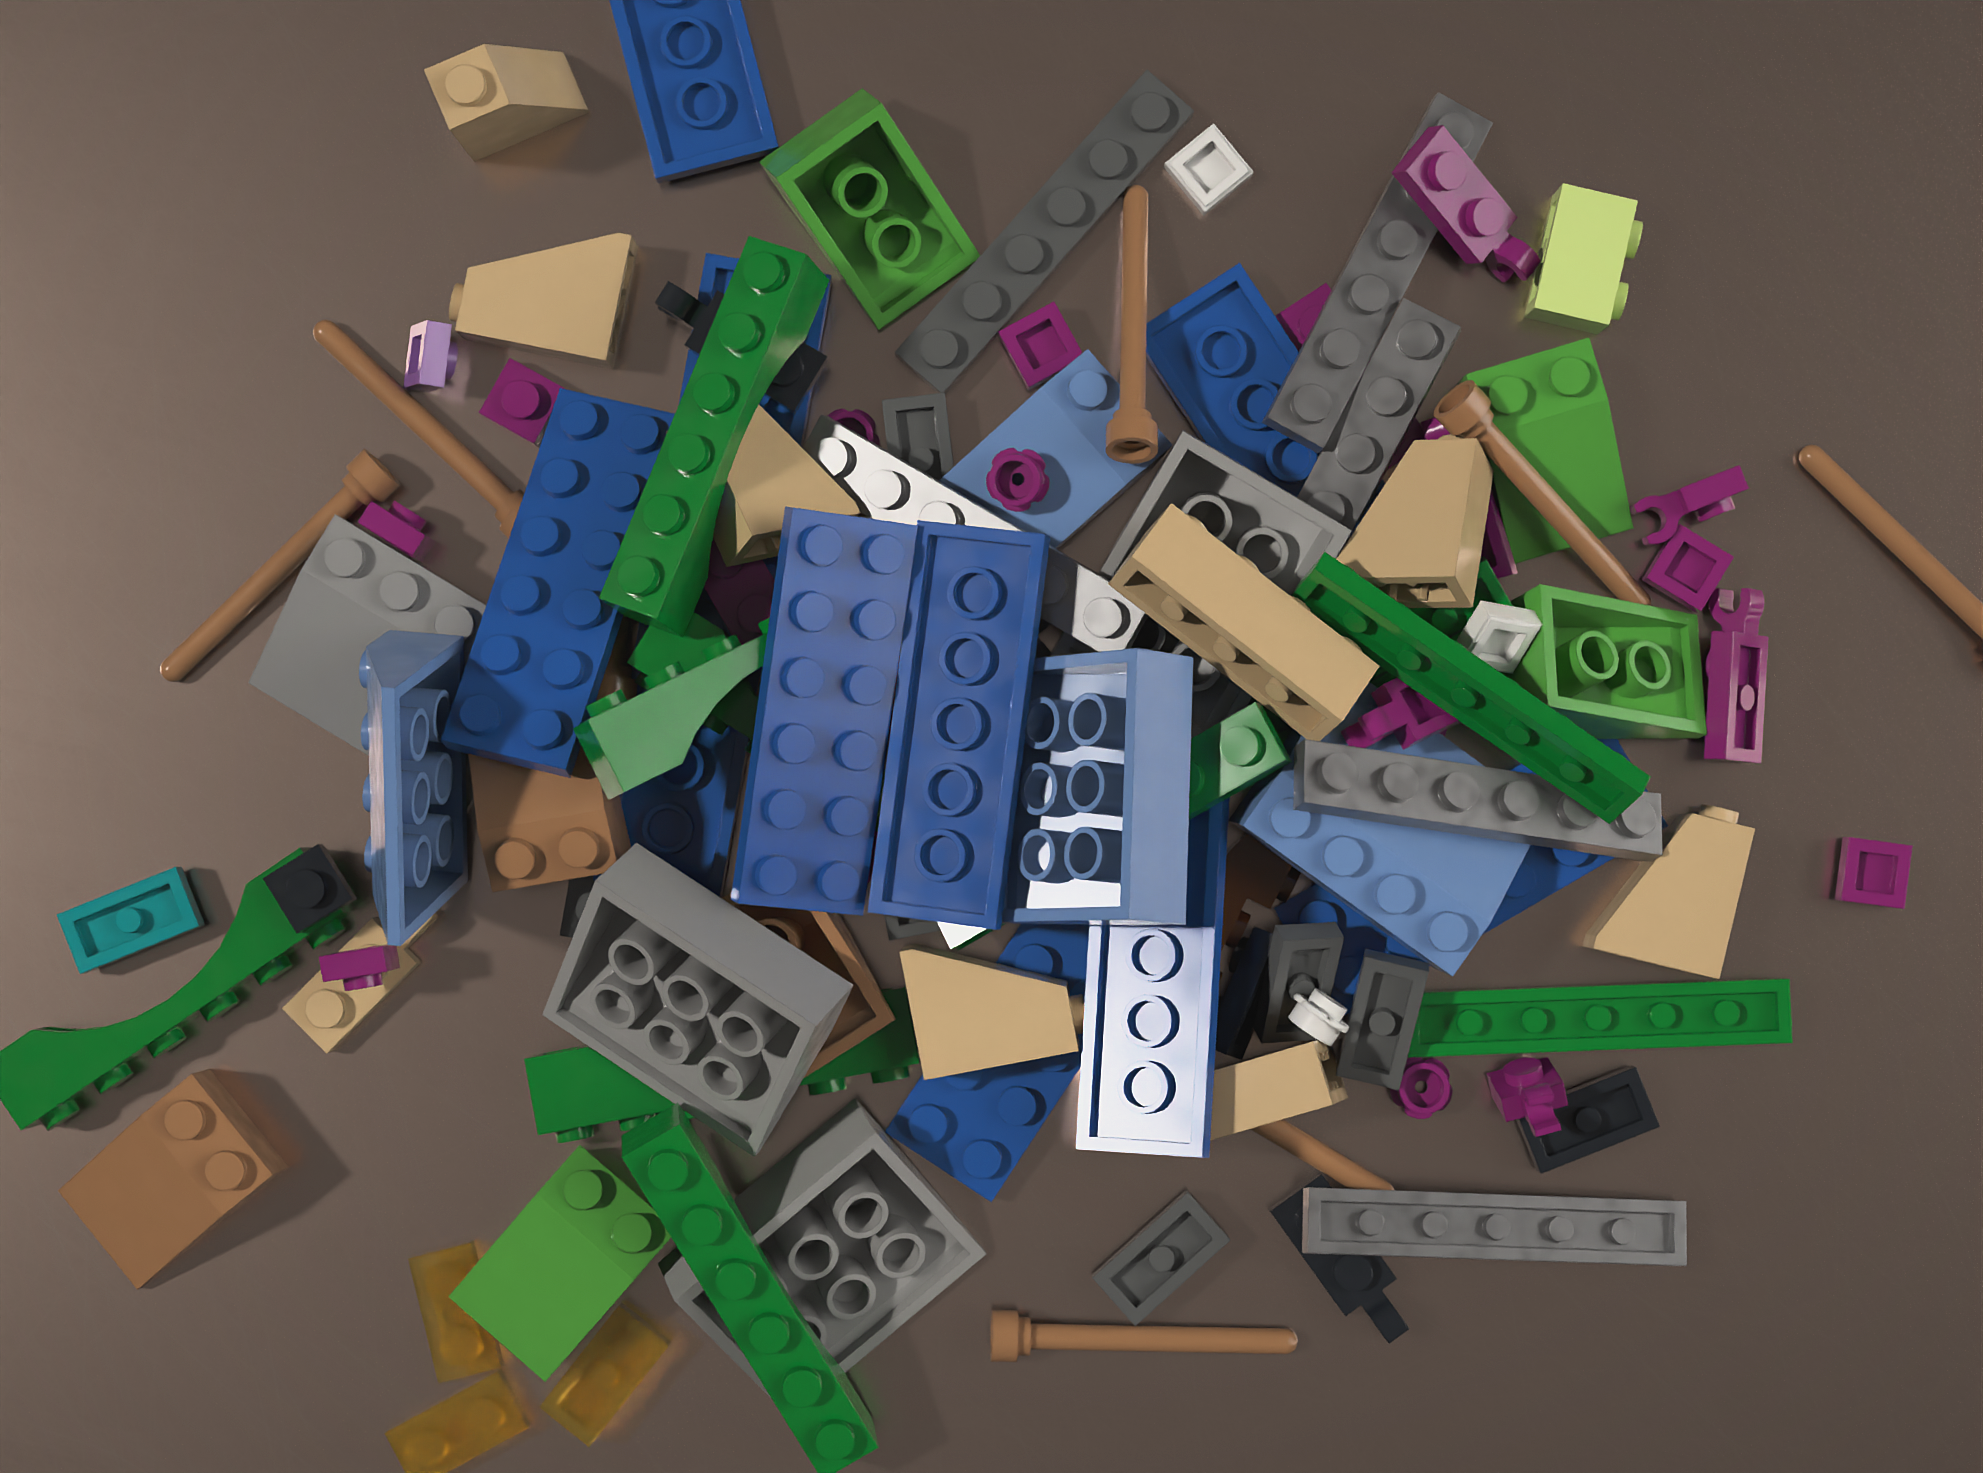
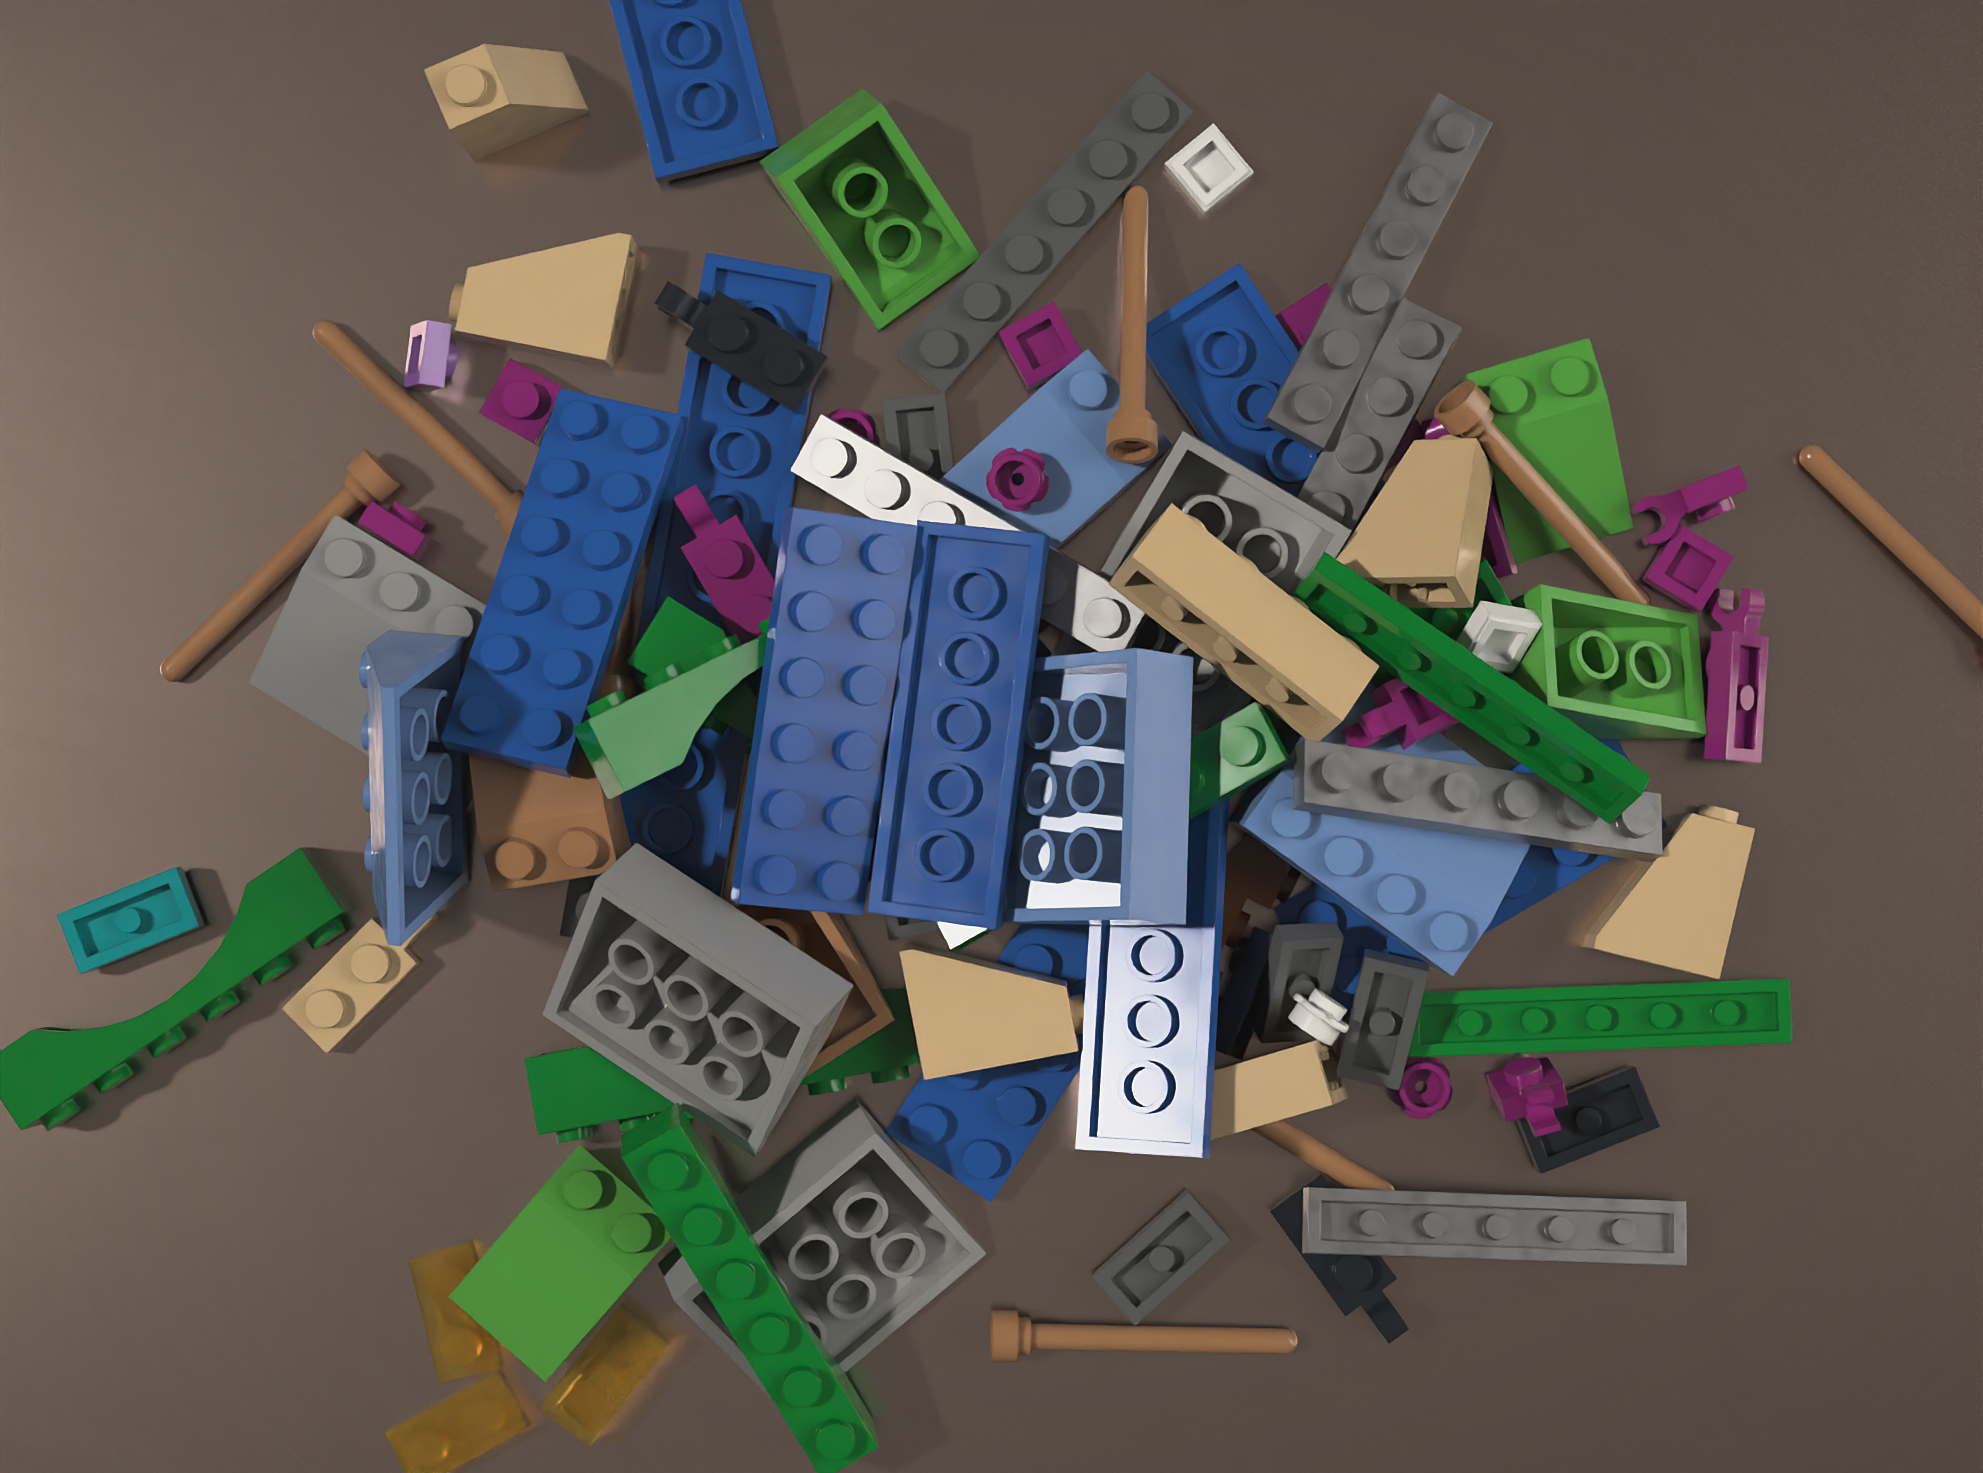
medium nougat slope [58,1069,289,1290] -> none
black plate [263,844,357,934] -> none
magenta plate [319,944,400,991] -> none
green arch [599,236,830,638] -> none
tan slope [666,405,860,567] -> none
magenta plate [1391,125,1541,282] -> none
yellowish green brick [1524,183,1643,335] -> none
magenta plate [1835,837,1913,909] -> none

